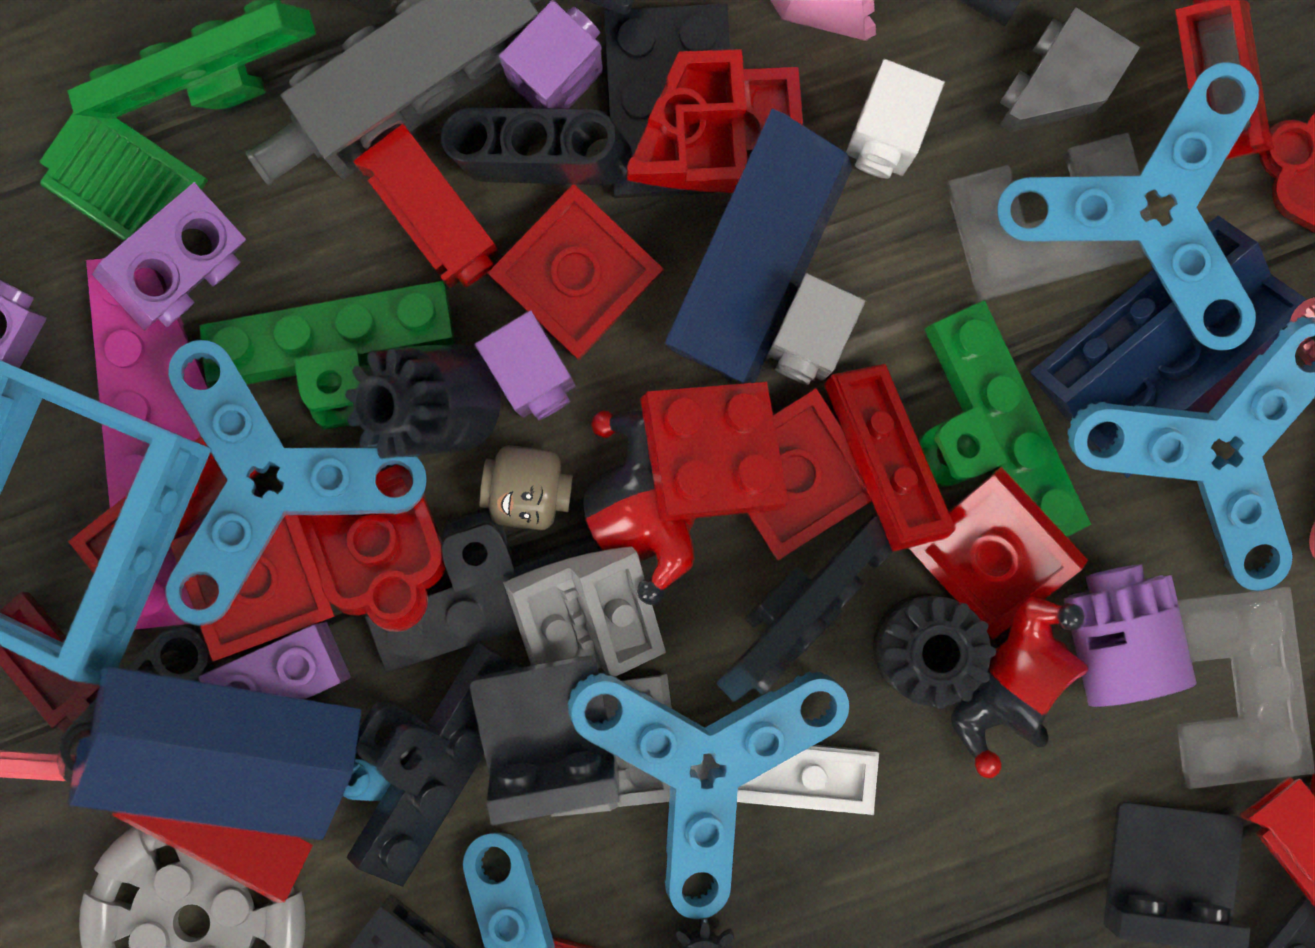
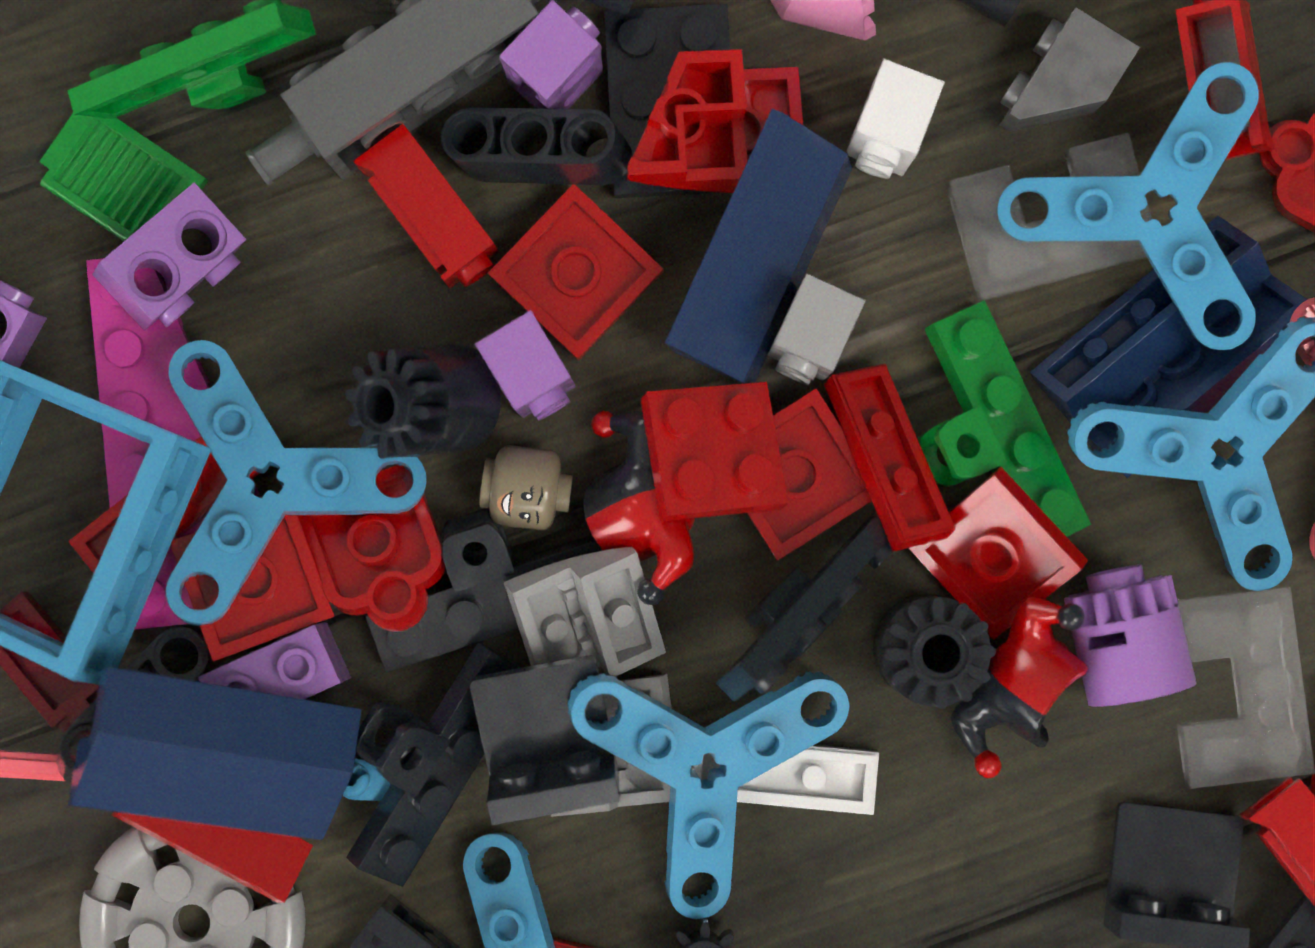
green plate [199,281,455,430] -> none

